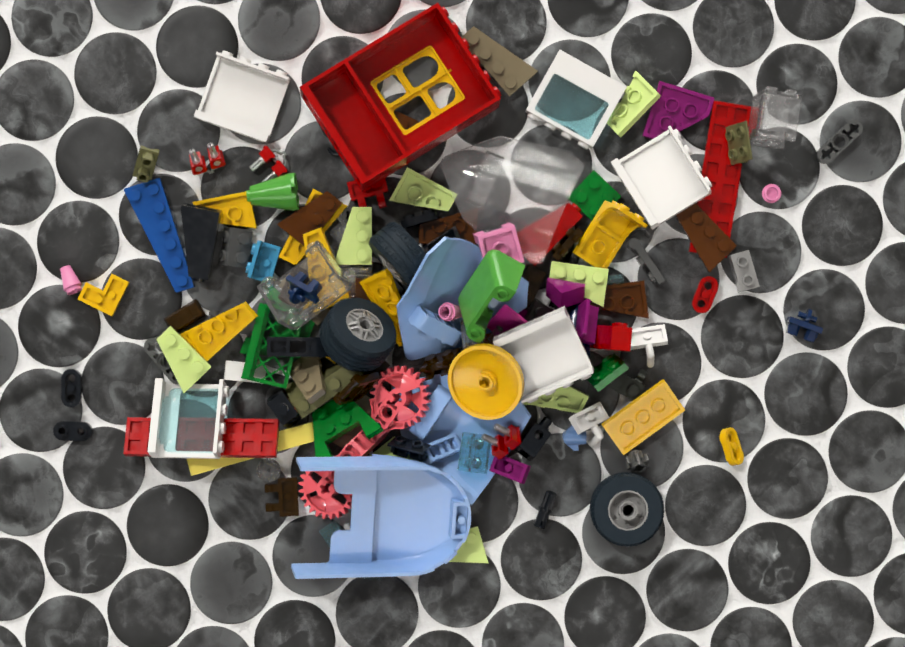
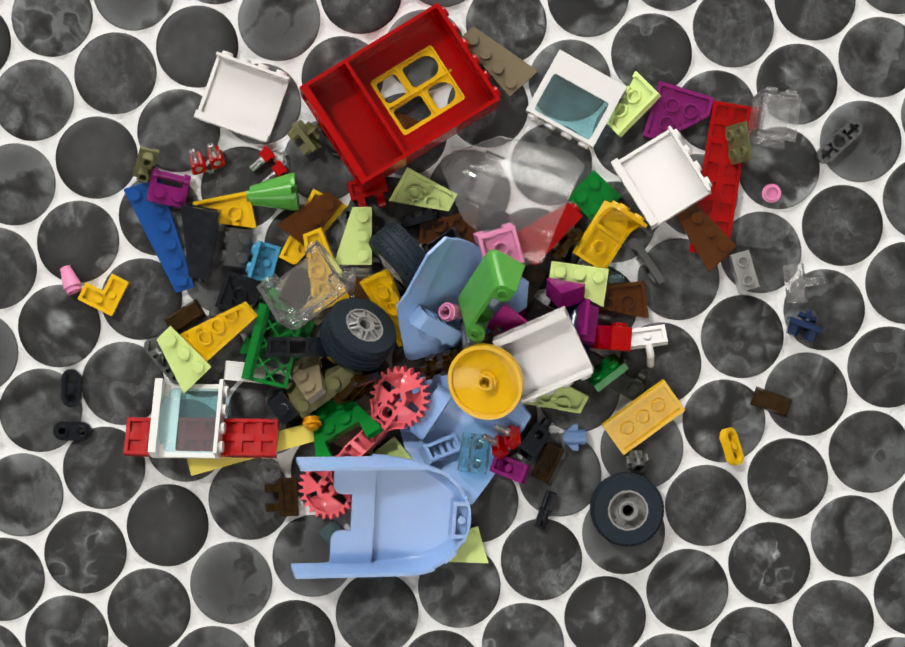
dark blue hips [285,271,322,304] -> none
black hinge [387,436,431,462] -> none
white plate [568,402,610,447] -> none
red plate [691,276,718,313] -> none
none -> magenta plate [146,167,191,209]
none -> black plate [215,270,264,311]
none -> olive hips [287,120,322,155]
none -> light orange plate [302,415,322,431]
none -> dark brown tile [531,441,565,484]
none -> dark brown tile [750,386,792,417]
none -> clear plate [783,263,825,304]

